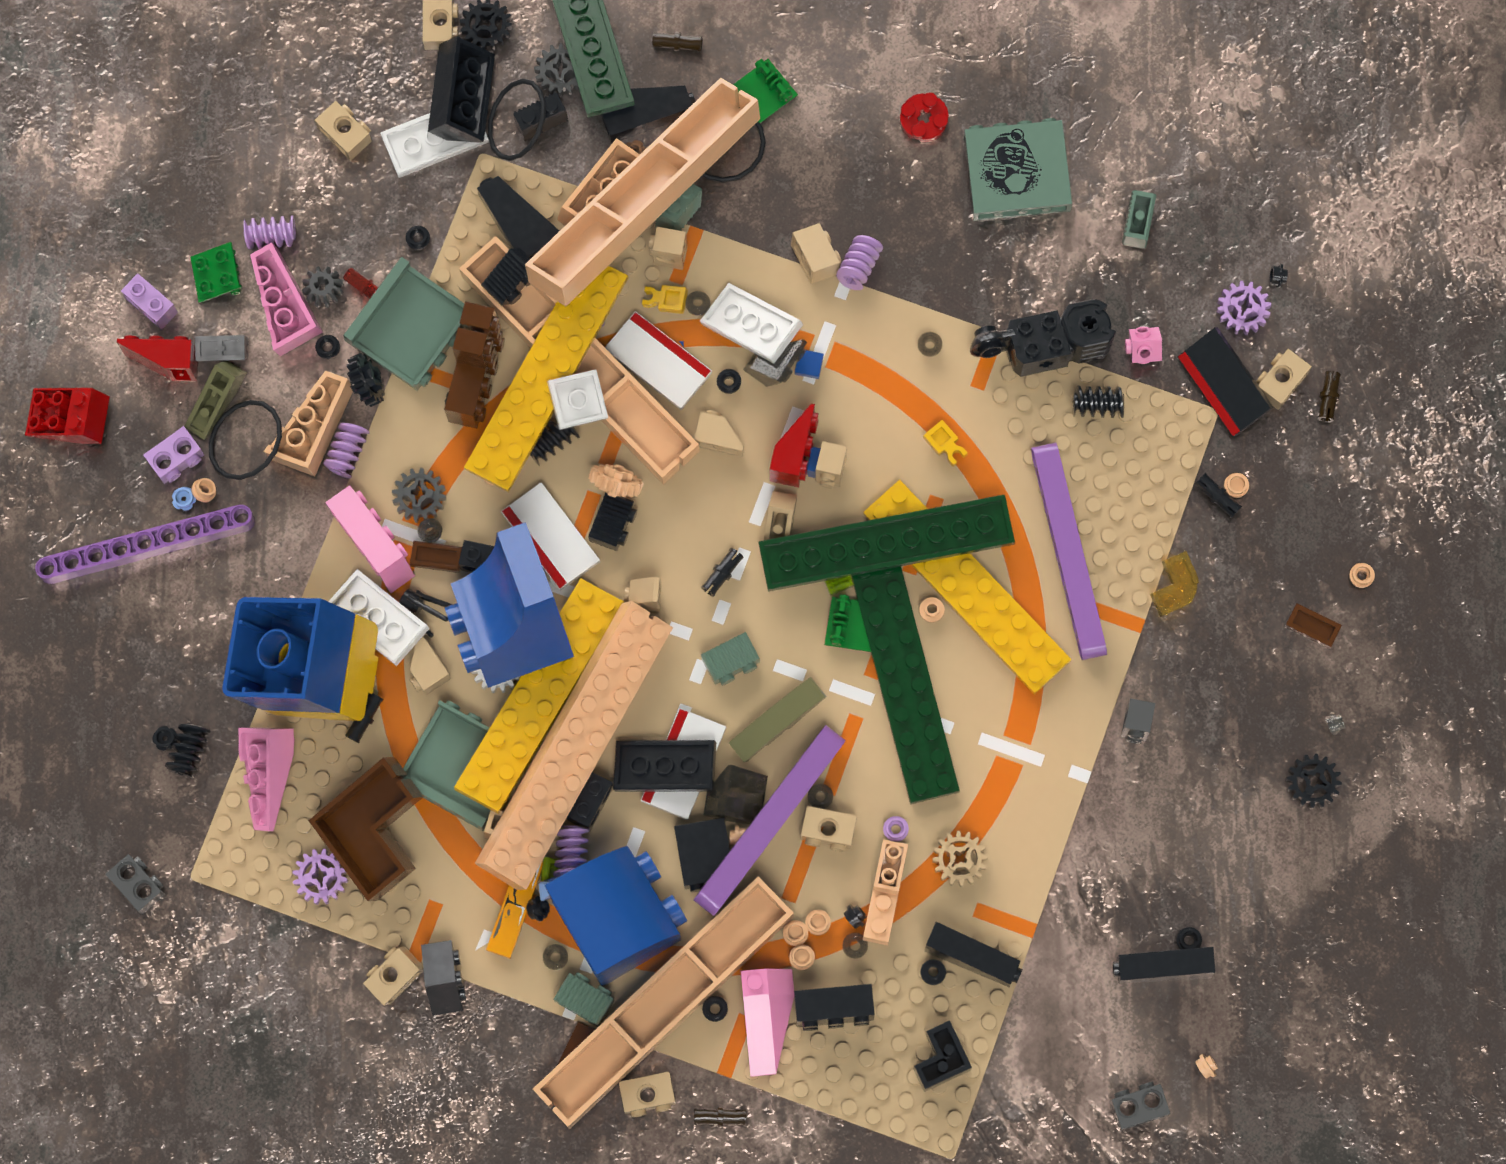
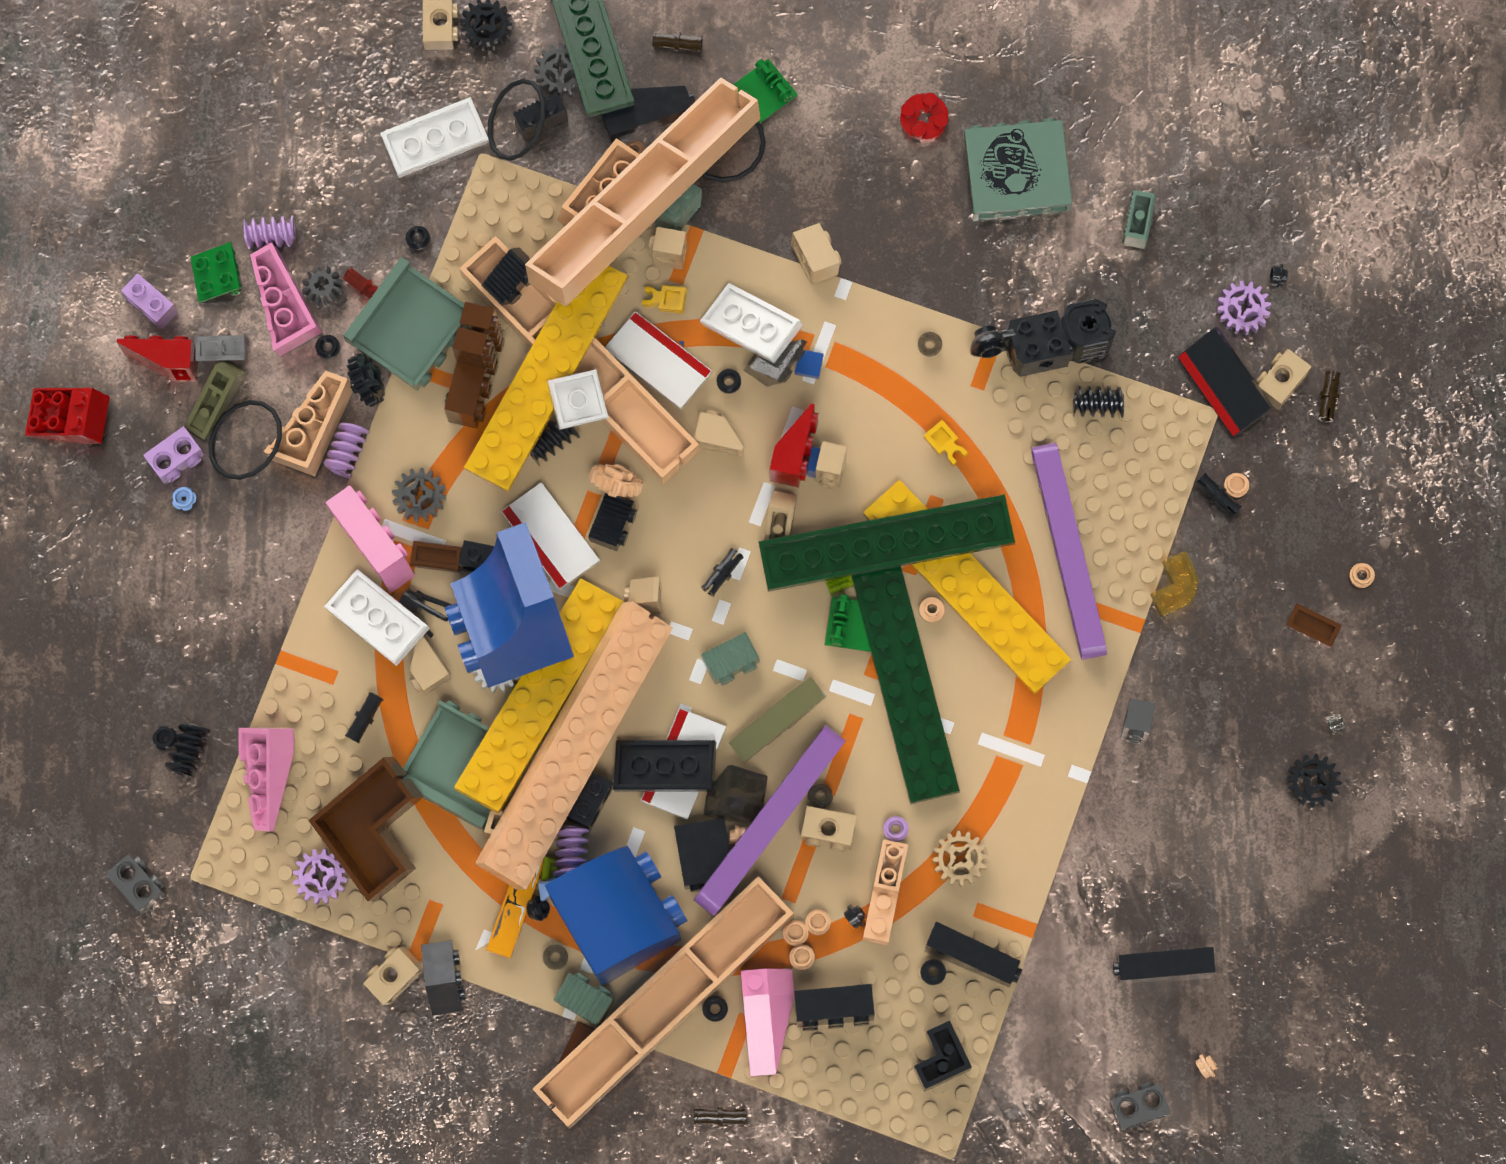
medium lavender beam [35,505,255,584] -> none
light nougat plate [191,478,216,502] -> none
blue piece [222,597,378,721] -> none
tan brick [315,101,372,161] -> none
clear smoke plate [417,518,442,543] -> none
black slope [428,36,495,143] -> none
black slope [477,176,559,258] -> none
tan brick [619,1072,676,1118] -> none
clear smoke plate [686,291,710,316] -> none
lavender piece [836,235,883,290] -> none
clear smoke plate [842,933,868,959] -> none
bright pink brick [1125,327,1162,364] -> none
black plate [1176,927,1202,949] -> none

